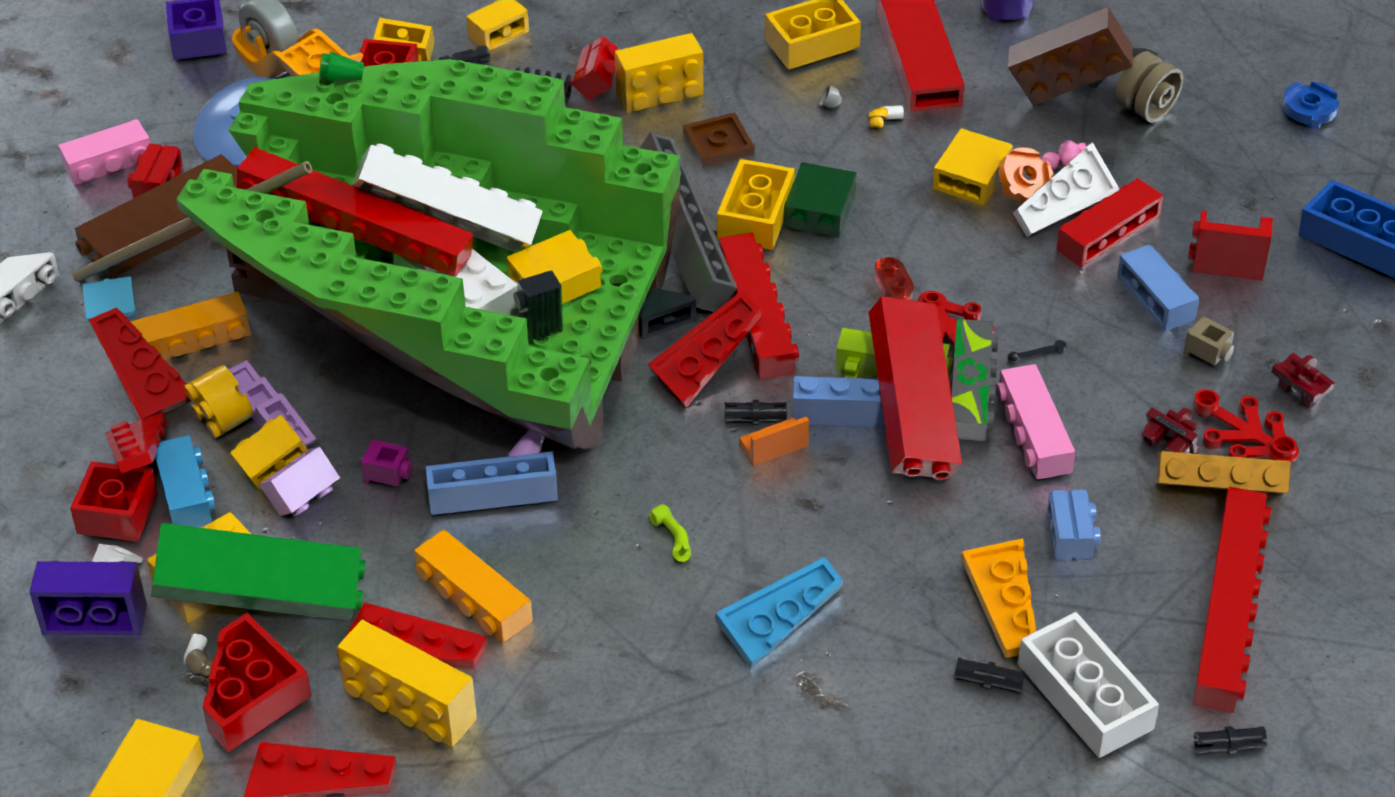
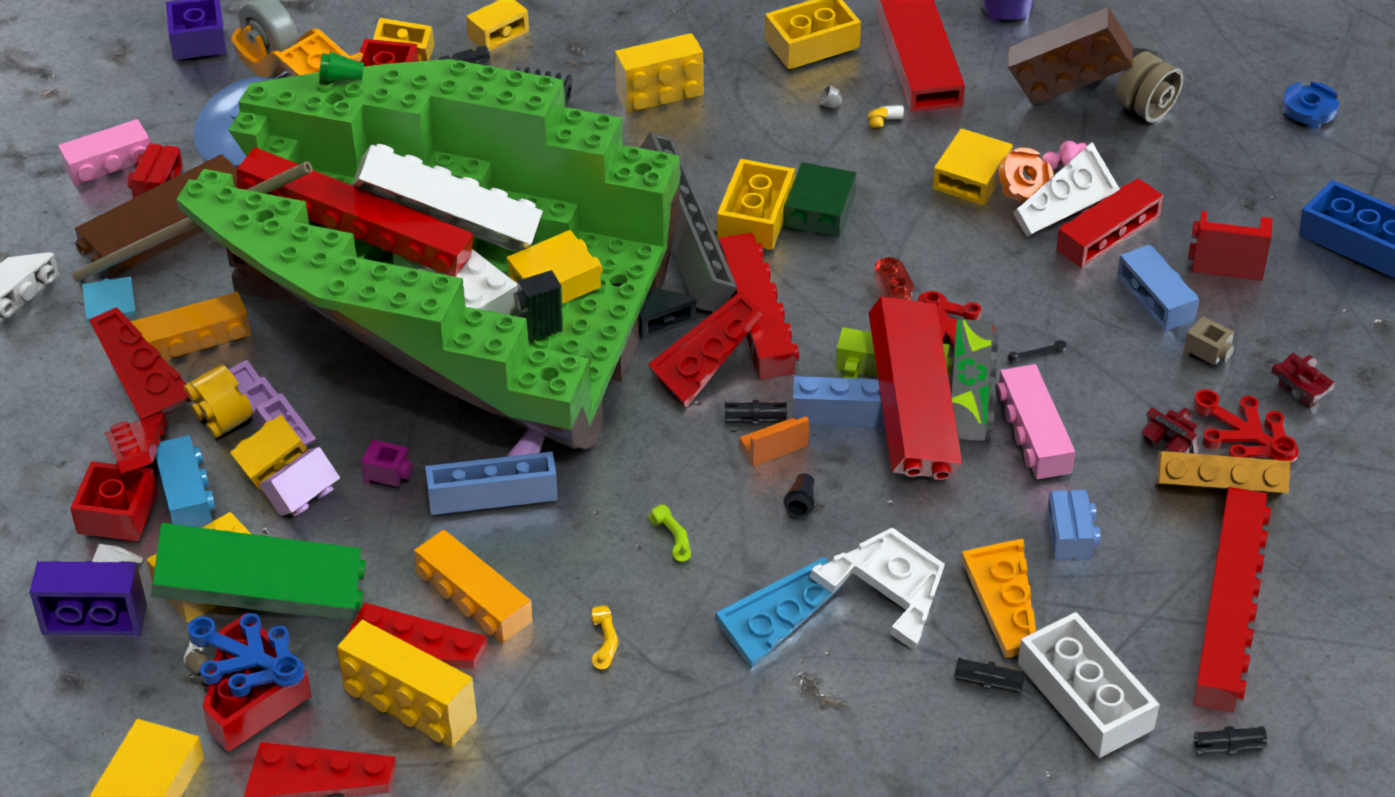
red brick [572,36,619,100] -> none
reddish brown tile [683,112,755,167] -> none
none -> blue plant [187,613,305,697]
none -> yellow piece [591,605,618,670]
none -> black cone [783,473,815,518]
none -> white wing [809,528,945,651]

